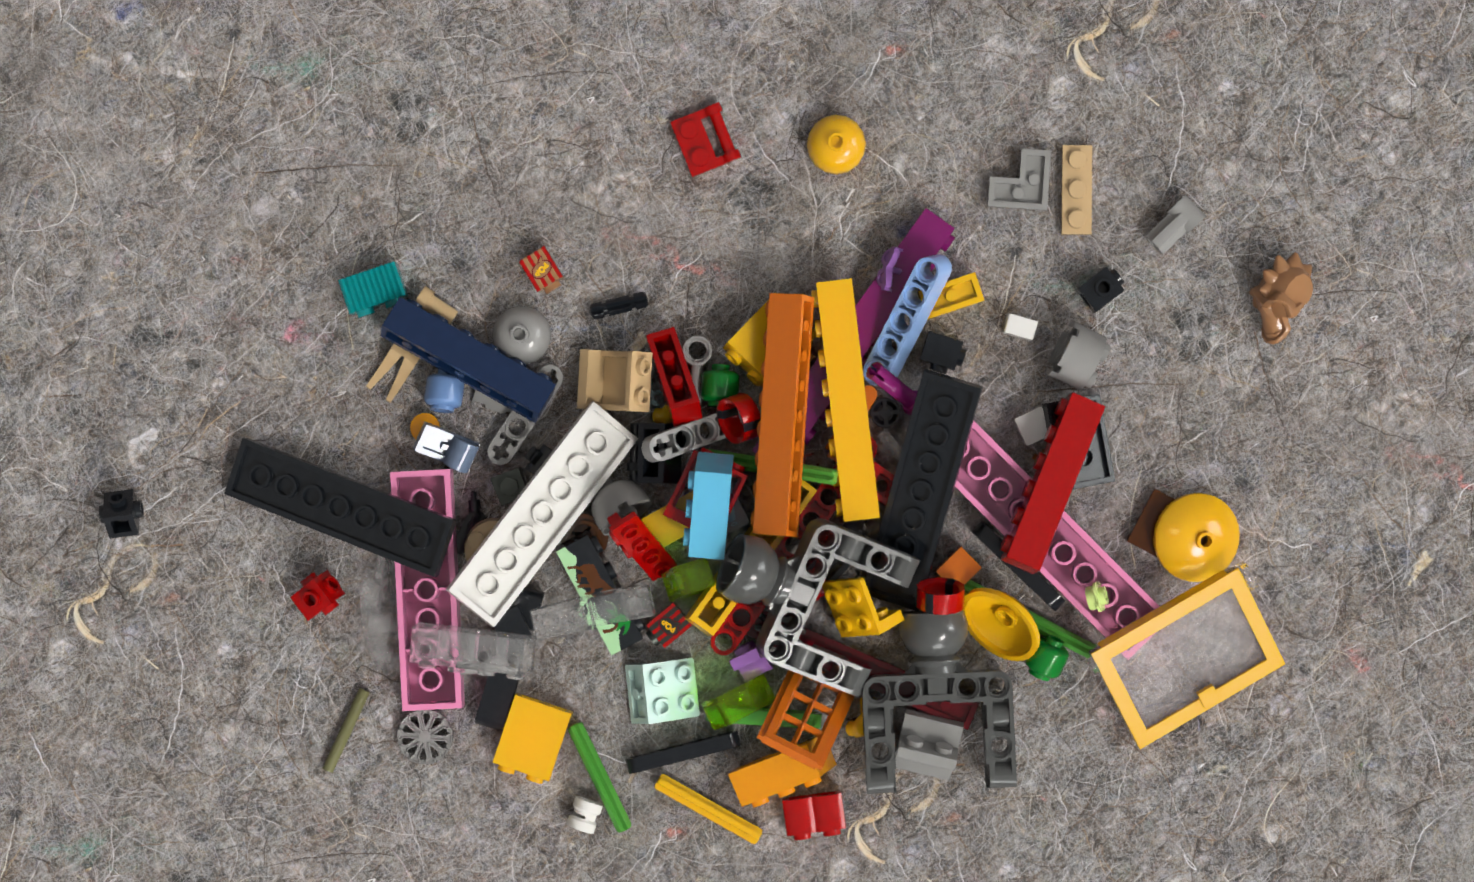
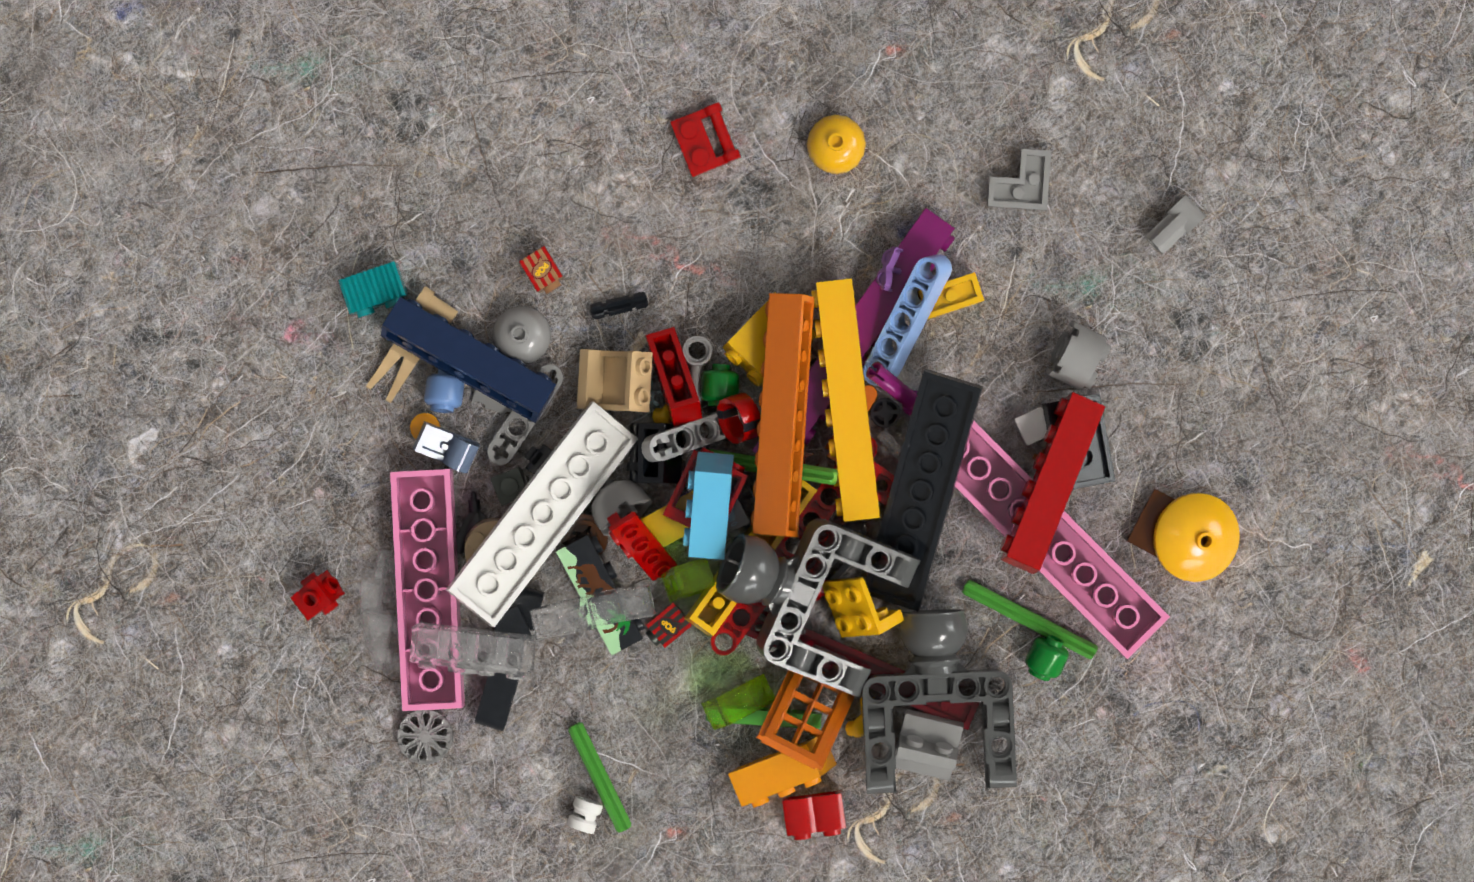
black brick [99,489,144,539] -> none
black plate [224,438,457,577] -> none
olive bar [322,687,370,773] -> none
yellow panel [492,693,573,784] -> none
light aqua bracket [625,658,700,724] -> none
black beam [625,731,741,774] -> none
yellow axle [654,774,762,844] -> none
medium lavender plate [729,640,773,681] -> none
red piece [917,578,965,615] -> none
black brick [919,331,967,374] -> none
orange brick [934,546,982,585] -> none
yellow dish [963,588,1040,661] -> none
black beam [971,521,1065,612] -> none
white piece [1002,313,1038,341] -> none
tan plate [1061,145,1092,235] -> none
black brick [1076,267,1124,313] -> none
yellowish green plate [1085,581,1109,612] -> none
door [1086,561,1285,749] -> none
medium nougat head [1249,252,1313,345] -> none

